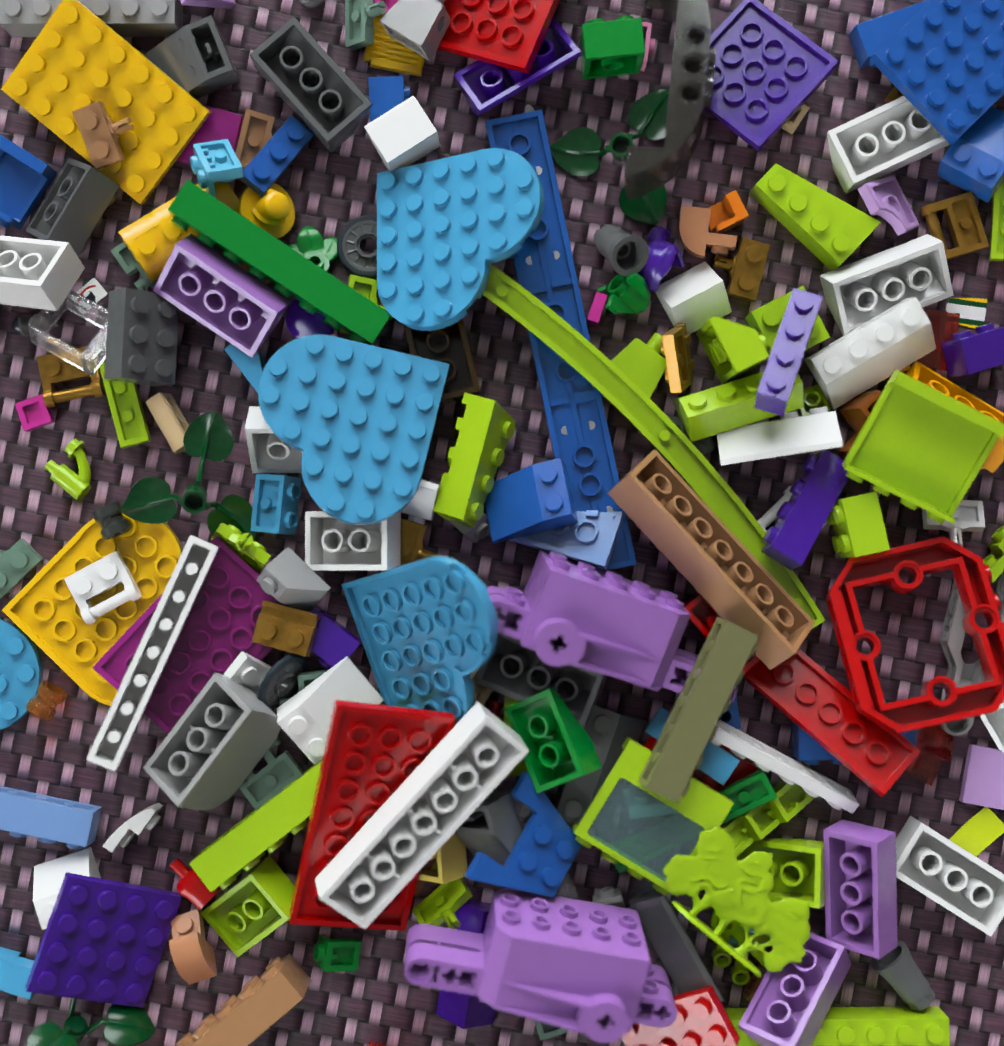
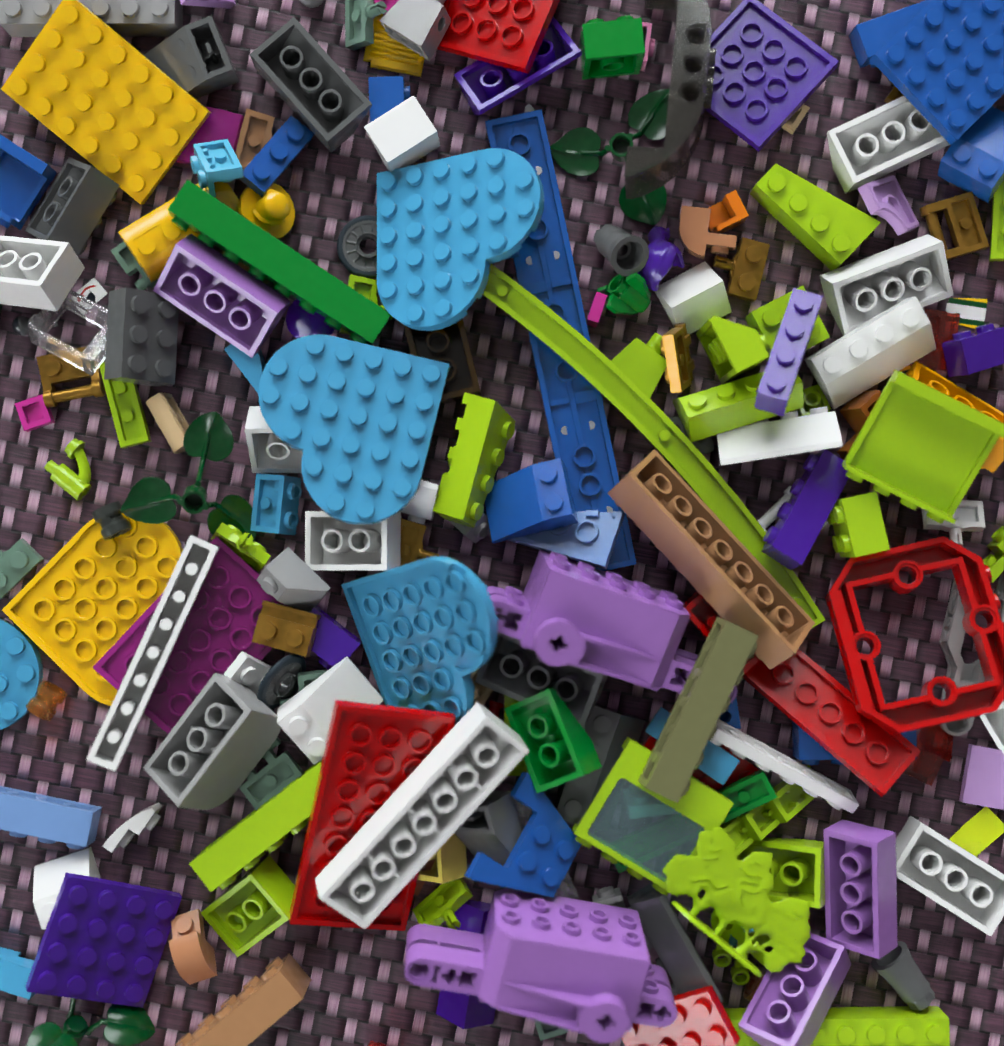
white plate [64,551,142,625] -> none
medium nougat plate [72,101,134,169] -> none
red piece [169,858,221,910] -> none
green plate [287,226,338,272] -> none
green bracket [313,934,361,972] -> none

